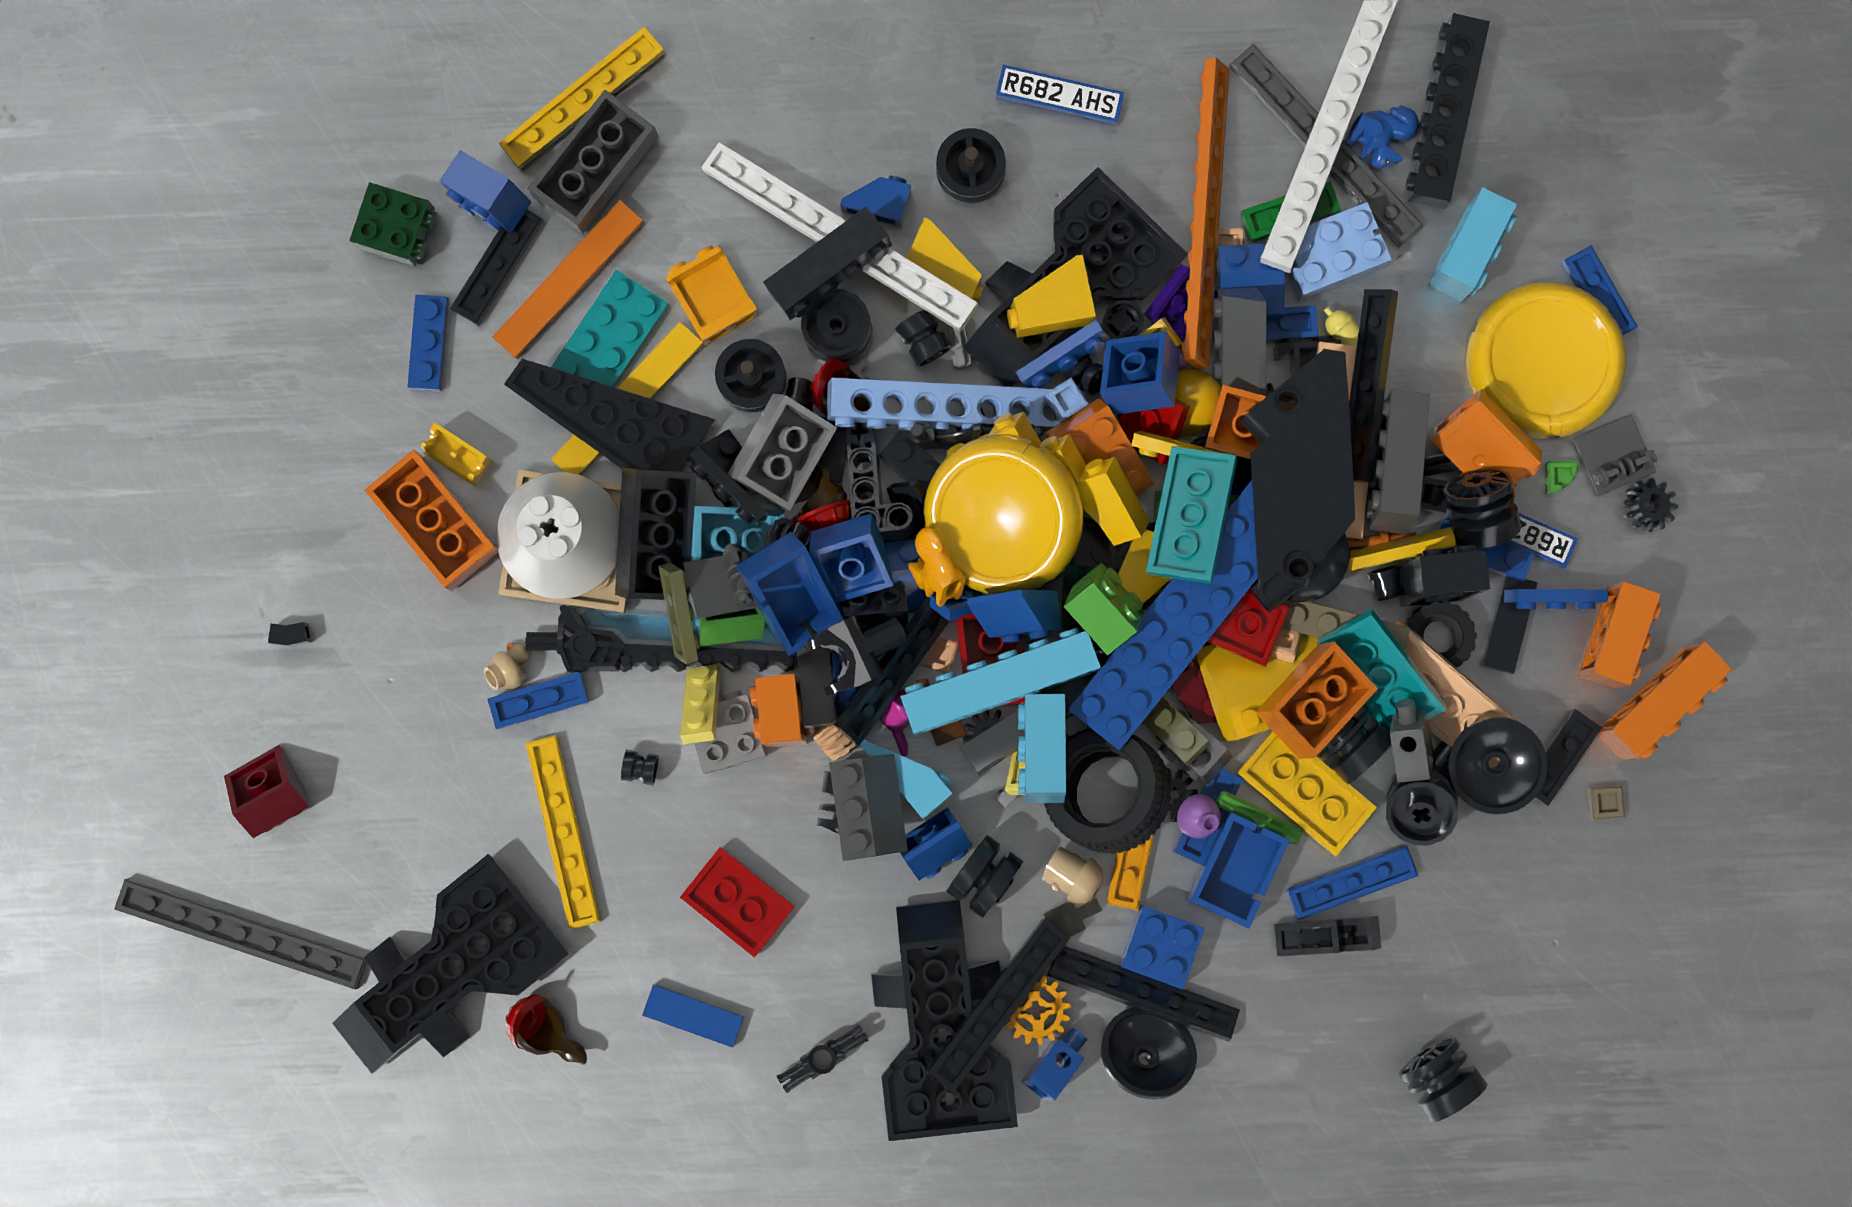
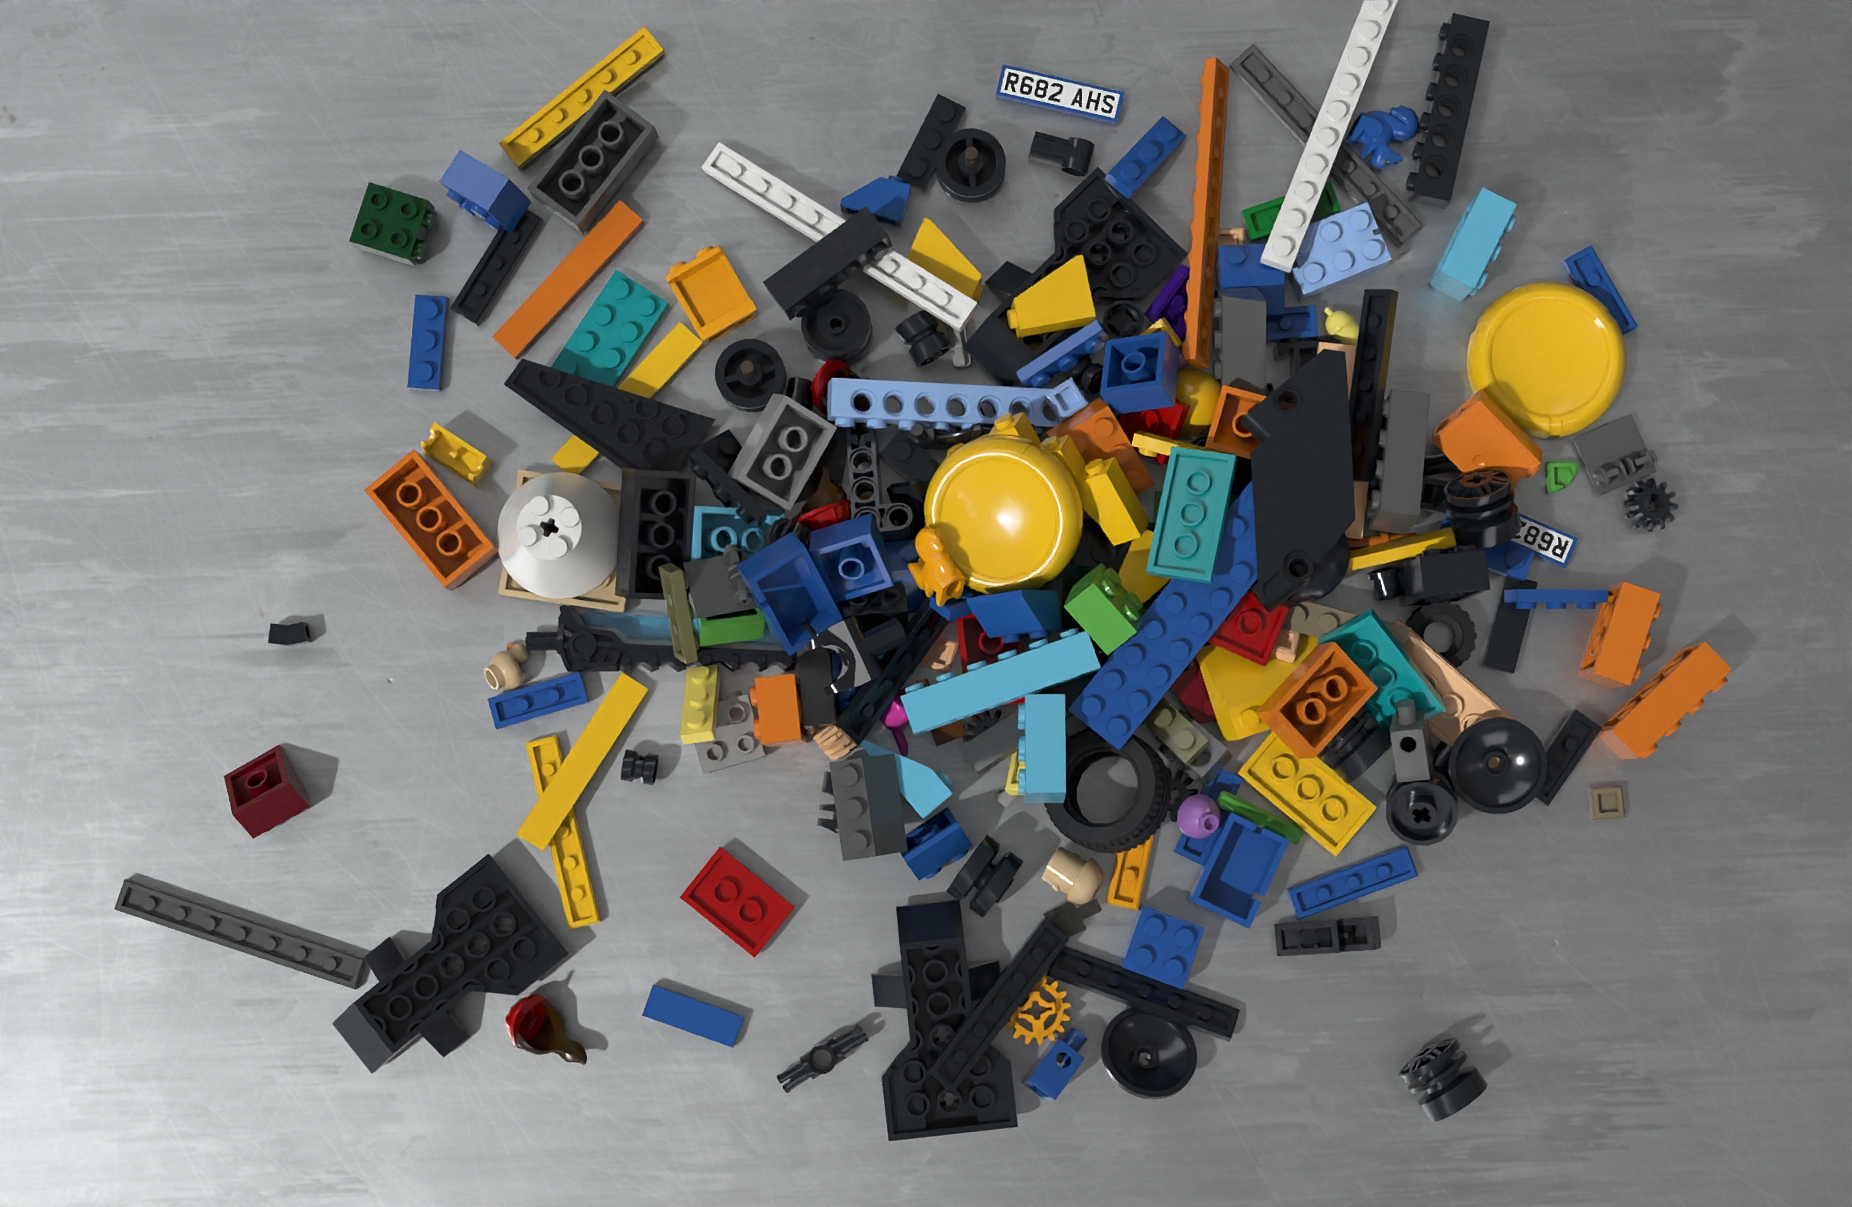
none -> yellow tile [516,673,649,852]
none -> black plate [896,94,966,192]
none -> black piece [1028,131,1095,177]
none -> blue plate [1105,116,1187,199]

